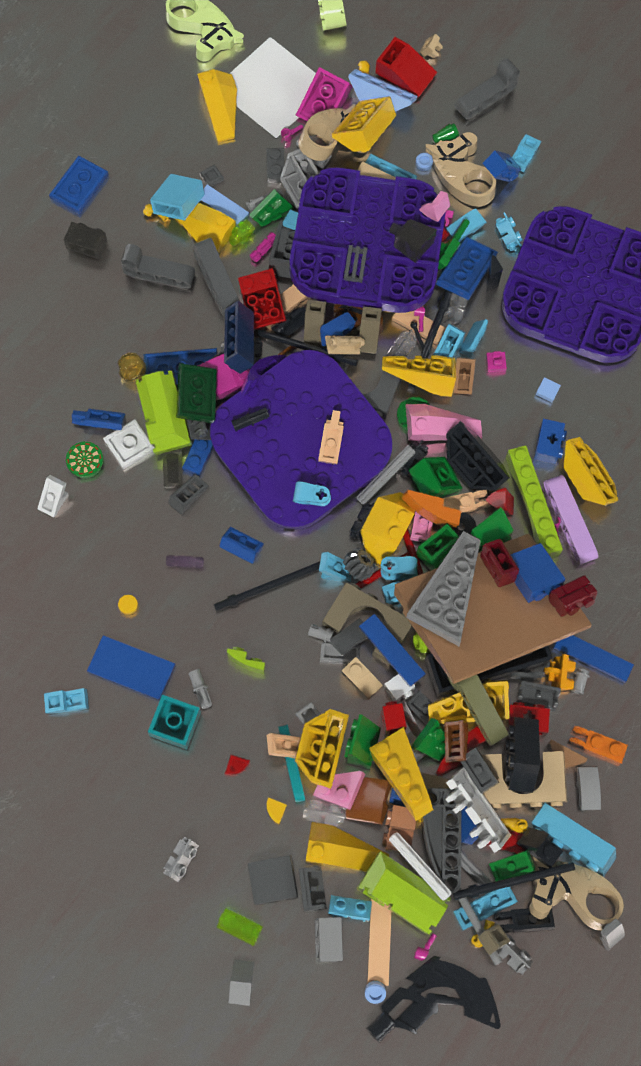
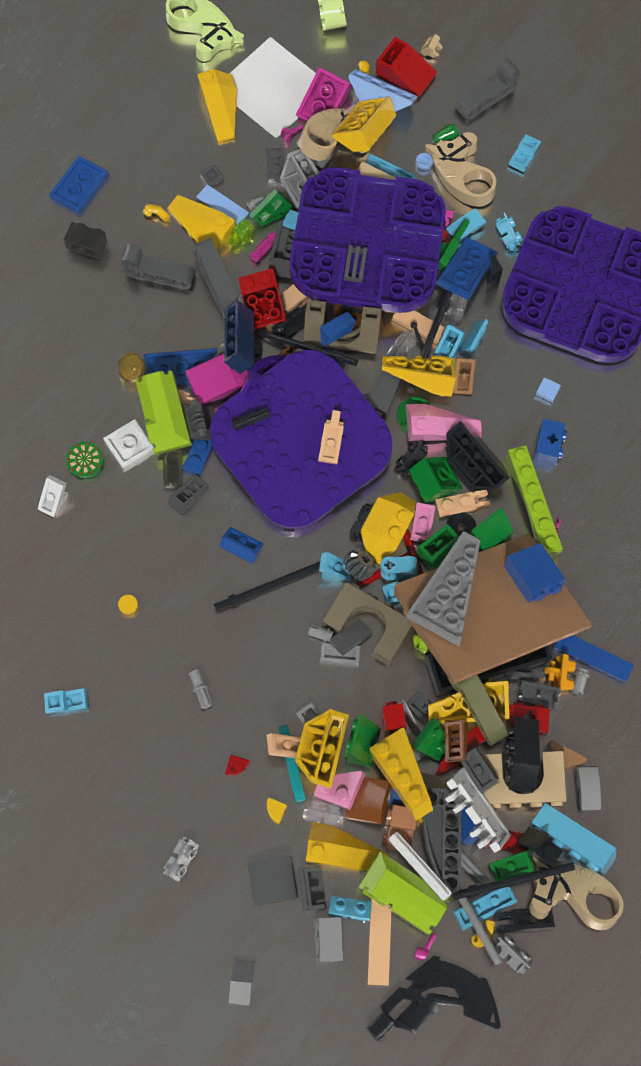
blue hinge [72,409,125,430] -> none
blue tile [87,635,175,701] -> none
teal brick [148,695,201,750] -> none
medium azure brick [150,174,205,221] -> none
clear purple axle [166,555,204,568] -> none
dark green tile [176,363,217,423] -> none
clear neon green hinge [217,908,263,946] -> none
lime slope [227,647,265,674] -> none
medium azure piece [293,482,331,506] -> none
tan hinge [325,336,365,354] -> none
tan slope [341,657,383,699] -> none
light grey axle [357,445,415,505] -> none
blue tile [359,614,426,687] -> none
light blue tile [365,981,386,1004] -> none
white brick [384,674,416,702] -> none
clear smoke torso [389,219,437,263] -> none
orange slope [402,490,461,530] -> none
dark pink hand [414,307,425,332] -> none
bright pink tile [419,191,450,222] -> none
dark tan slope [478,924,510,955] -> none
dark red brick [480,539,519,587] -> none
blue brick [483,150,522,182] -> none
dark pink tile [486,351,507,372] -> none
red tile [486,488,514,516] -> none
yellow arm [500,818,528,833] -> none
lavender beam [543,475,598,565] -> none
dark red brick [549,575,598,617] -> none
yellow wedge [564,437,619,505] -> none
orange hinge [569,726,628,764] -> none
light grey slope [600,919,625,951] -> none

